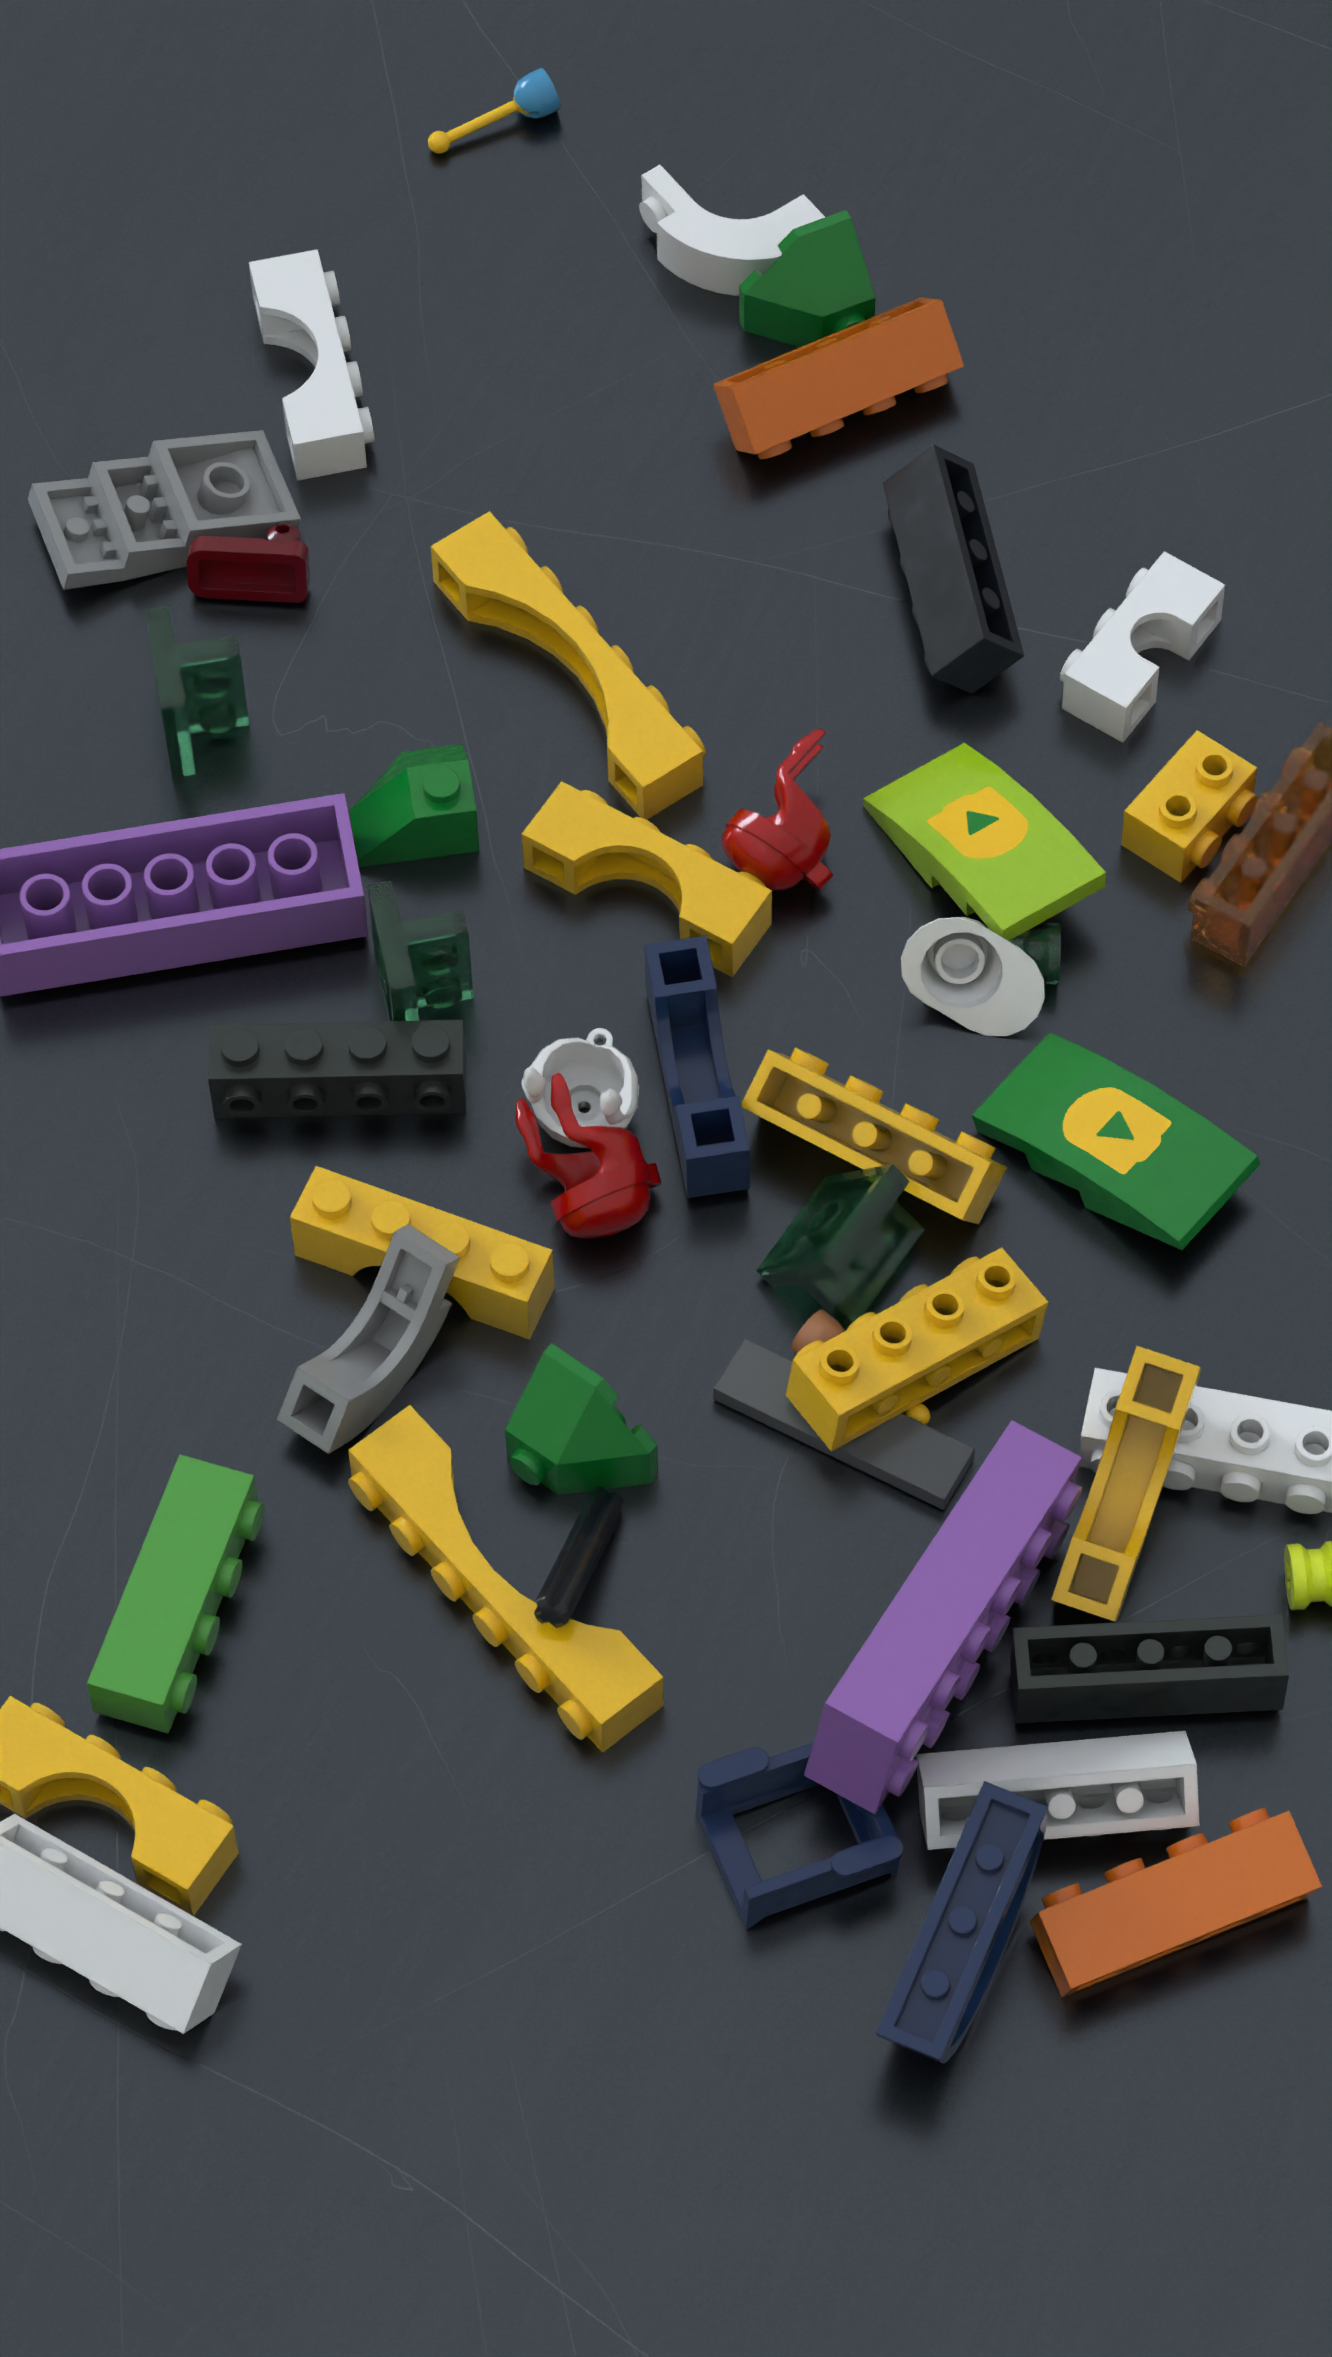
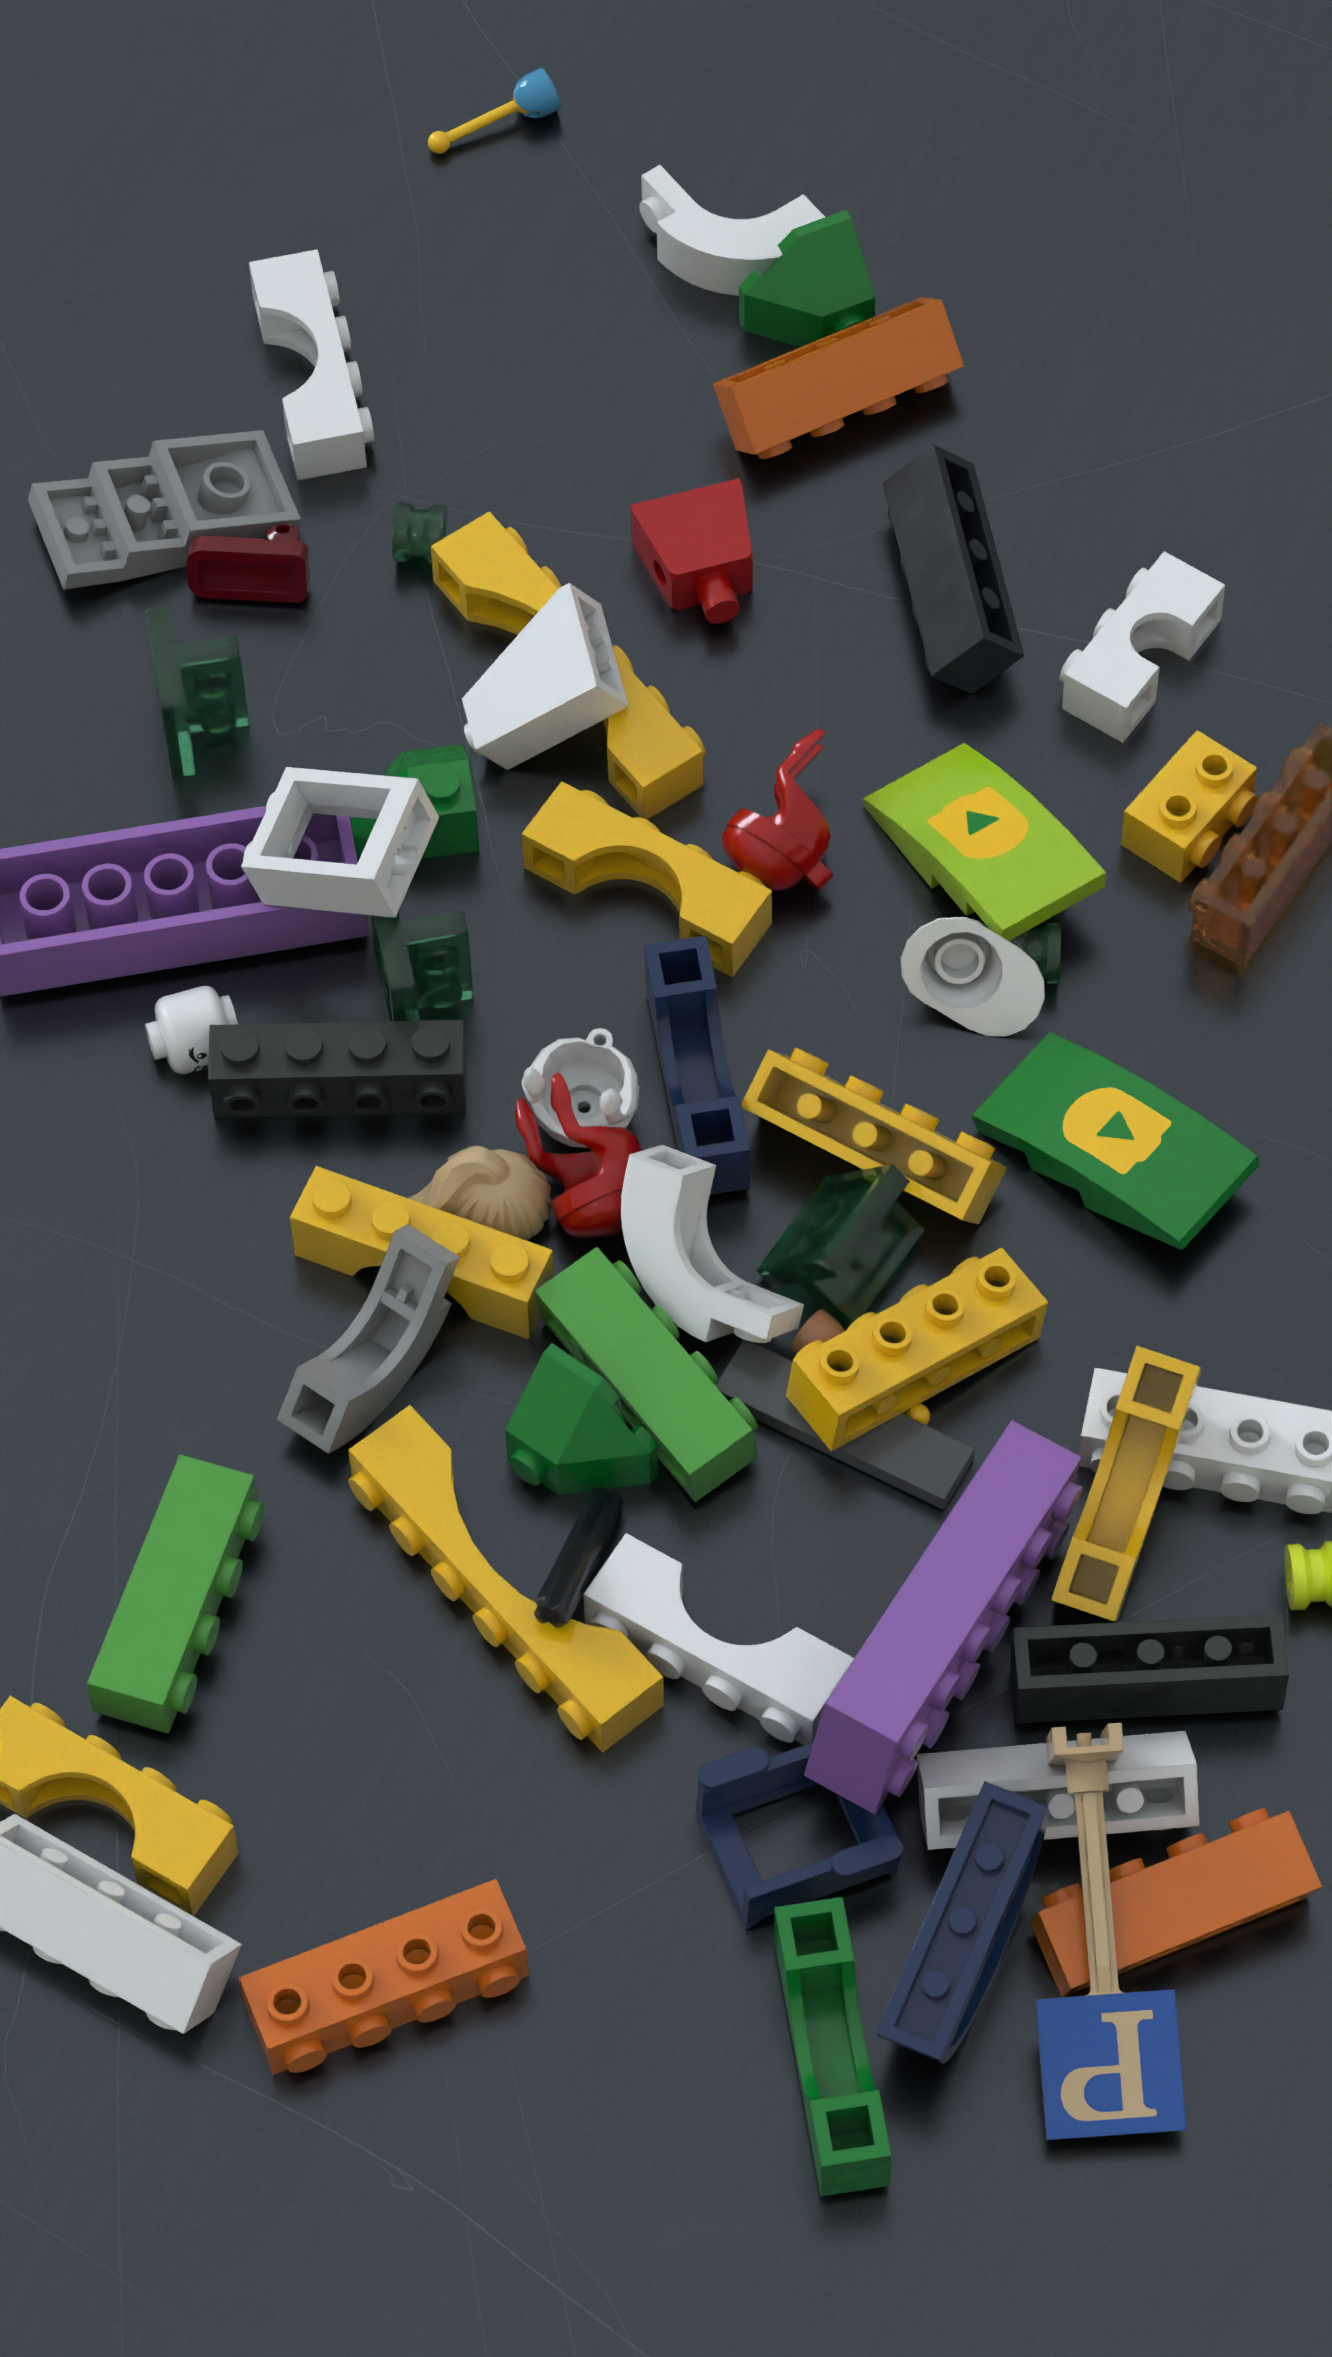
none -> white head [145,986,238,1074]
none -> orange brick [239,1879,529,2075]
none -> white window [241,767,439,918]
none -> clear green wheel [392,501,447,564]
none -> tan hair [408,1146,551,1241]
none -> white slope [462,583,629,770]
none -> bright green brick [535,1247,758,1502]
none -> white arch [583,1533,854,1745]
none -> white arch [621,1145,804,1343]
none -> red torso [630,478,753,624]
none -> green arch [774,1897,891,2197]
none -> piece [1035,1723,1186,2140]

